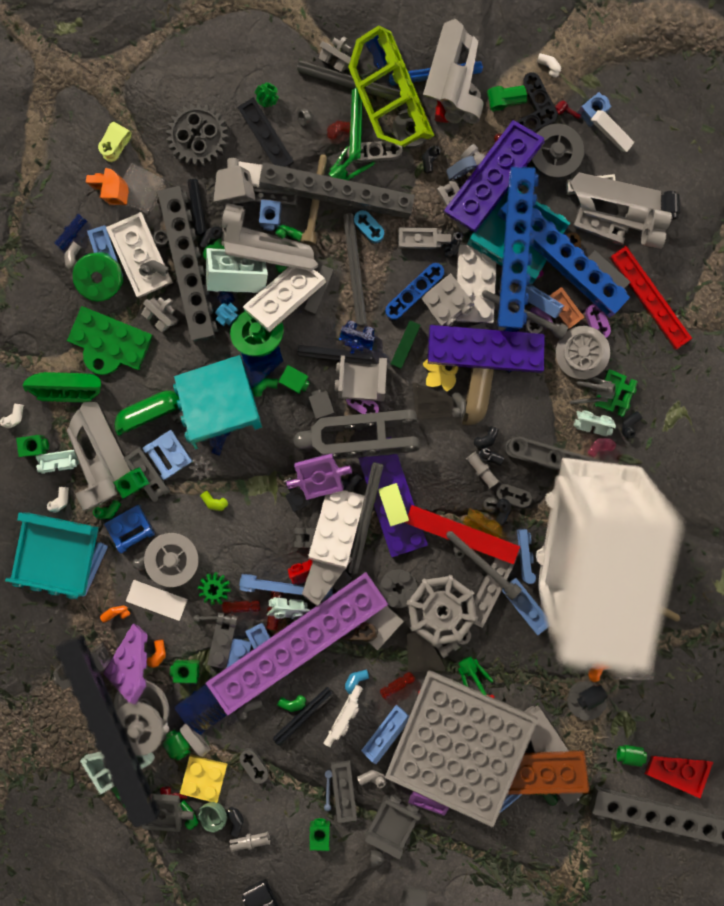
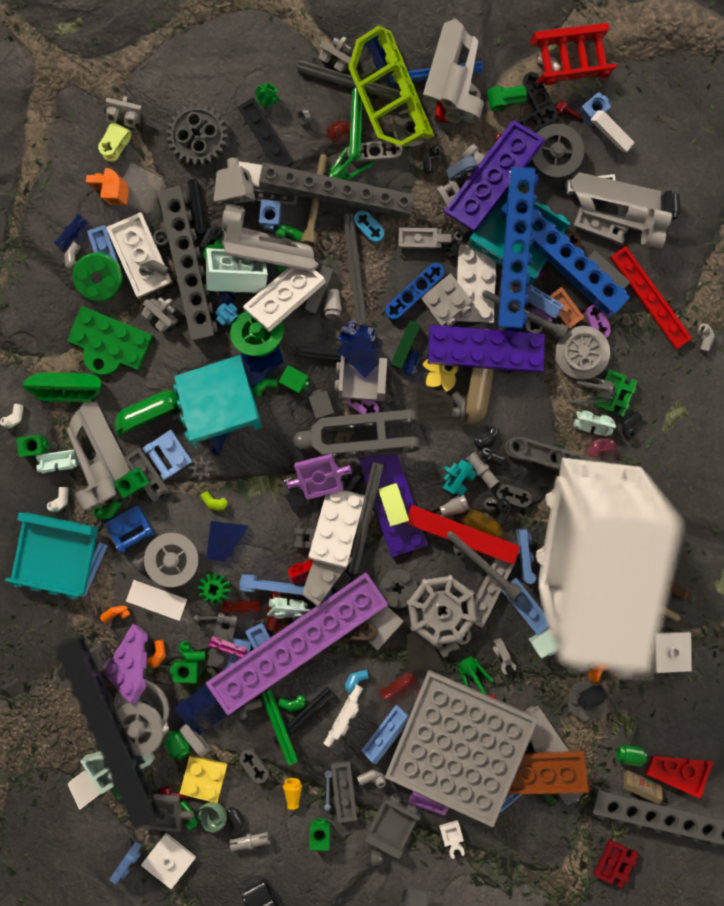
none -> white sticker [68,771,100,810]
none -> light grey hips [105,96,141,127]
none -> medium blue wing [110,841,142,884]
none -> white plate [141,833,196,889]
none -> green arm [179,641,205,661]
none -> clear blue wing [206,521,248,561]
none -> magenta axle [208,637,247,658]
none -> green axle [261,690,298,766]
none -> yellow cone [283,778,302,810]
none -> light grey cone [323,289,342,319]
none -> clear blue wing [337,324,379,378]
none -> clear blue pin [403,351,421,376]
none -> white plate [439,820,465,859]
none -> light grey cone [440,495,470,517]
none -> teal hips [442,460,477,496]
none -> light grey plate [492,638,516,674]
none -> light aqua brick [528,628,558,659]
none -> red fence [530,23,617,86]
none -> dark red plate [593,838,639,889]
none -> dark tan tile [624,770,662,804]
none -> white plate [653,632,692,673]
none -> dark brown beam [666,579,692,602]
none -> light grey arm [698,323,715,353]

